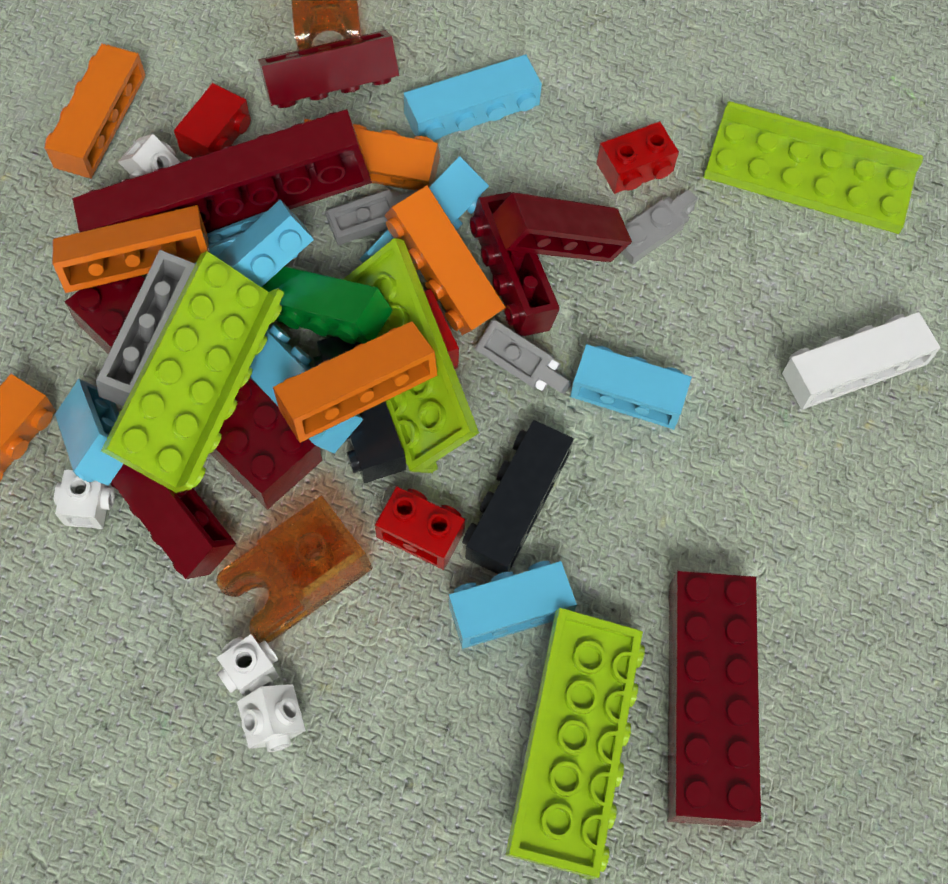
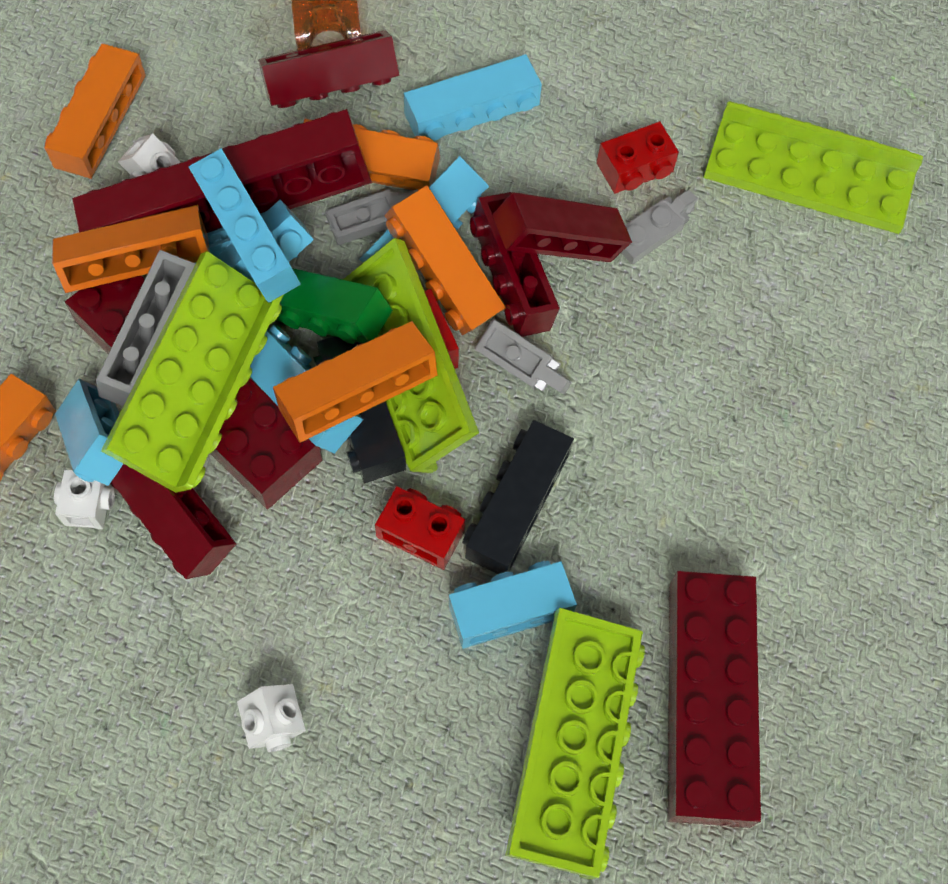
red brick [174,83,251,157] -> none
clear orange brick [216,495,373,643] -> none
white brick [217,634,279,697] -> none
medium azure brick [570,344,692,430] -> none
white brick [782,312,941,410] -> none
none -> medium azure brick [189,148,301,303]

